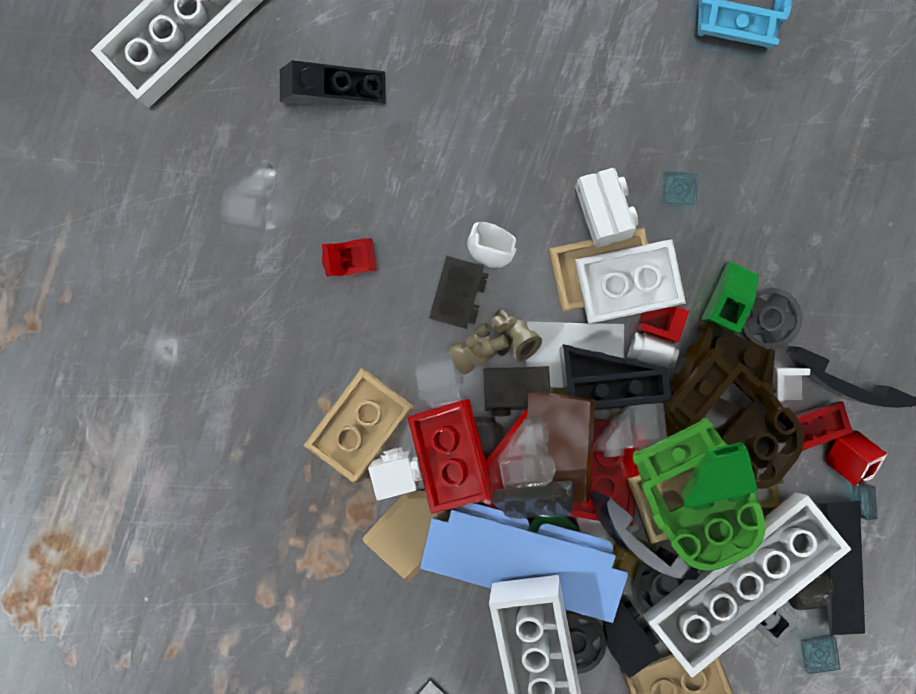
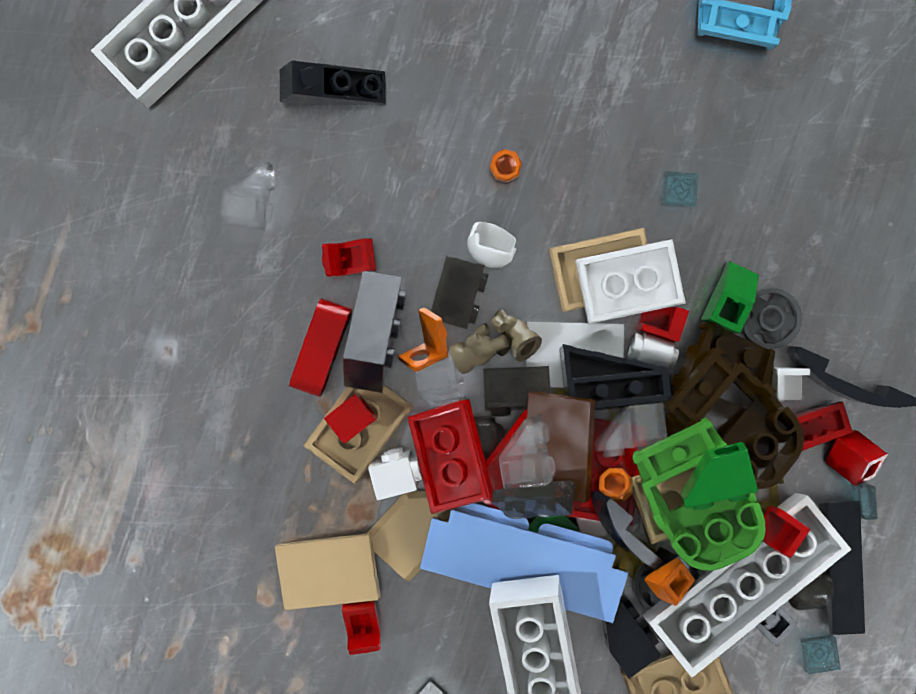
dark grey wheel [566,612,607,674] -> none
white brick [576,168,639,248] -> none
none -> tan tile [275,533,381,610]
none -> red beam [289,298,352,397]
none -> red panel [324,392,378,443]
none -> red bracket [342,601,381,655]
none -> wedge [343,271,407,393]
none -> orange bracket [398,307,448,372]
none -> orange tile [489,149,522,183]
none -> orange tile [599,468,633,502]
none -> orange slope [644,558,695,606]
none -> red panel [762,505,811,558]

